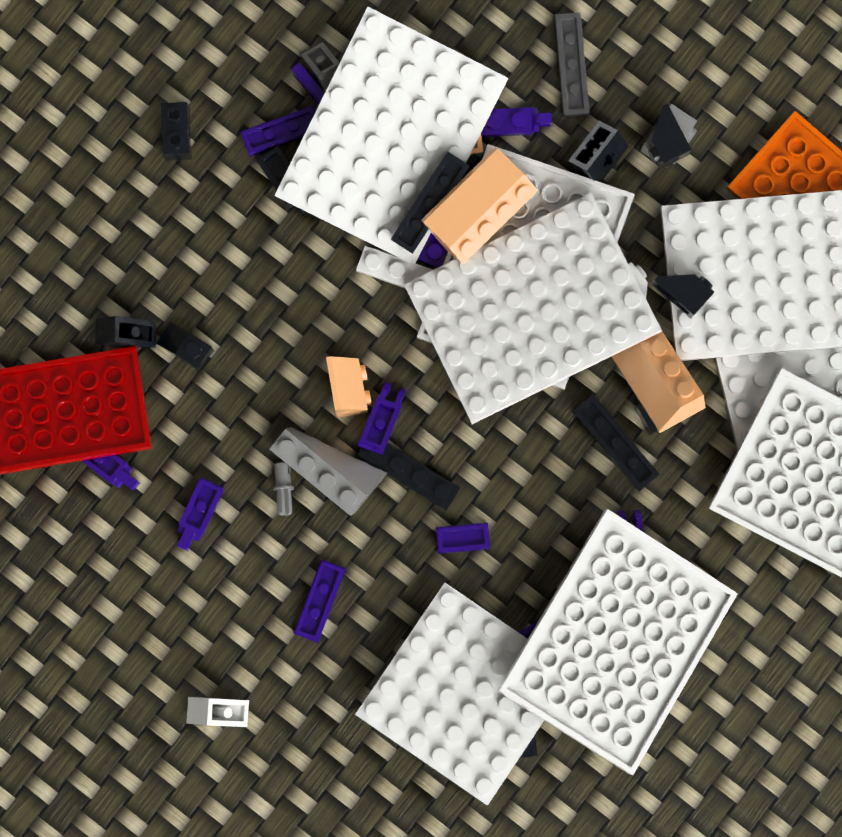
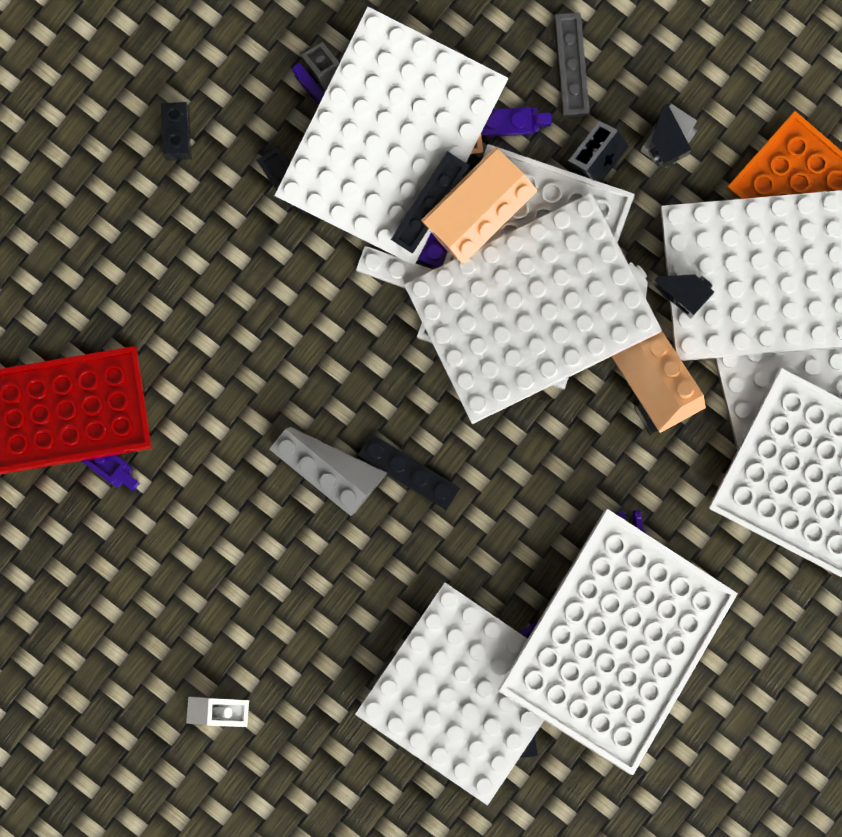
black slope [95,316,157,348] -> none
black slope [156,322,214,372] -> none
dark purple hinge [177,477,225,552] -> none
dark purple tile [240,106,315,157] -> none
light grey axle [273,463,294,516] -> none
dark purple tile [293,560,346,643] -> none
light nougat slope [326,356,372,418] -> none
dark purple hinge [358,382,406,455] -> none
dark purple tile [436,523,490,554] -> none
black plate [572,394,660,492] -> none

